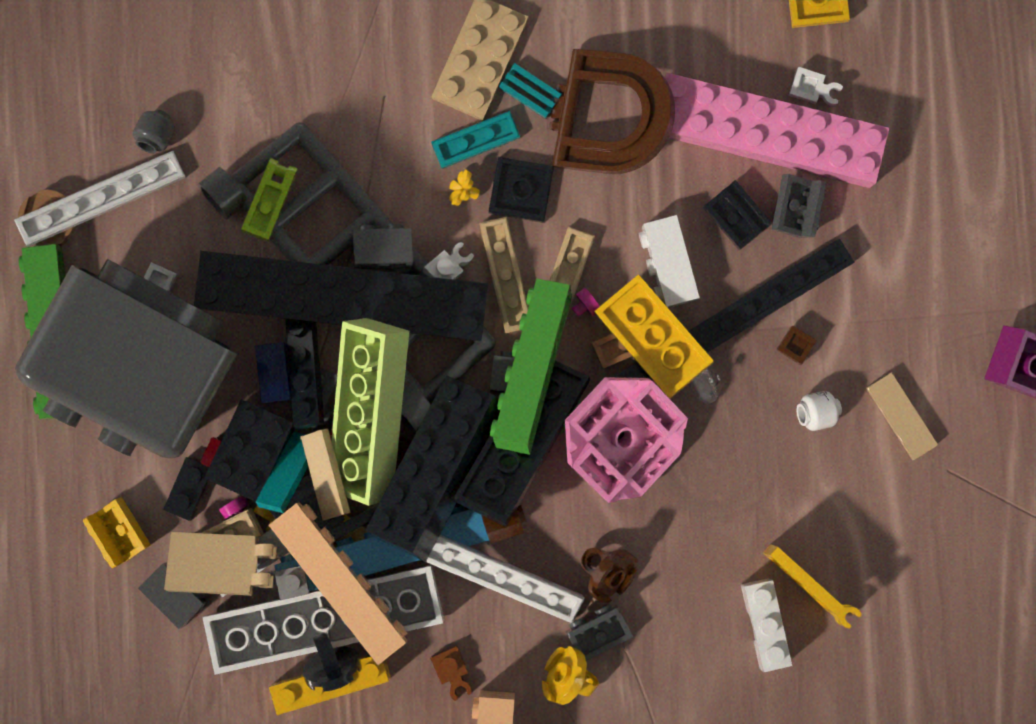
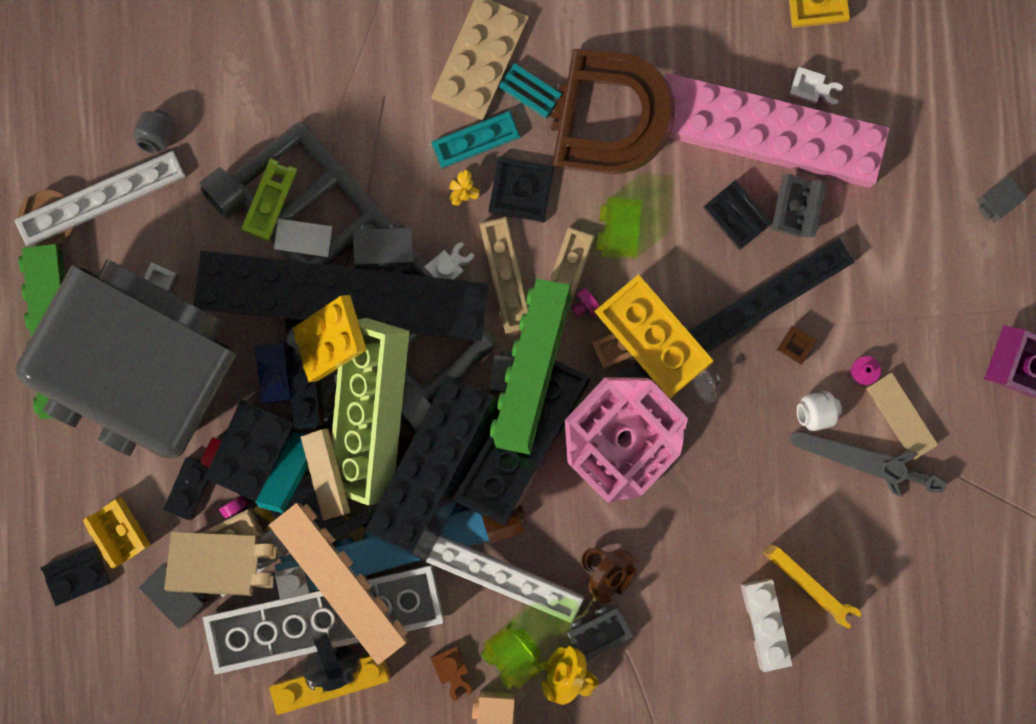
white brick [639,215,700,308] -> none
none -> black plate [40,545,111,606]
none -> white sticker [274,219,332,257]
none -> yellow plate [293,295,367,382]
none -> clear neon green brick [481,620,547,689]
none -> clear neon green brick [597,197,642,260]
none -> dark grey sword [790,431,947,497]
none -> dark pink tile [850,356,881,385]
none -> dark grey brick [976,176,1027,222]

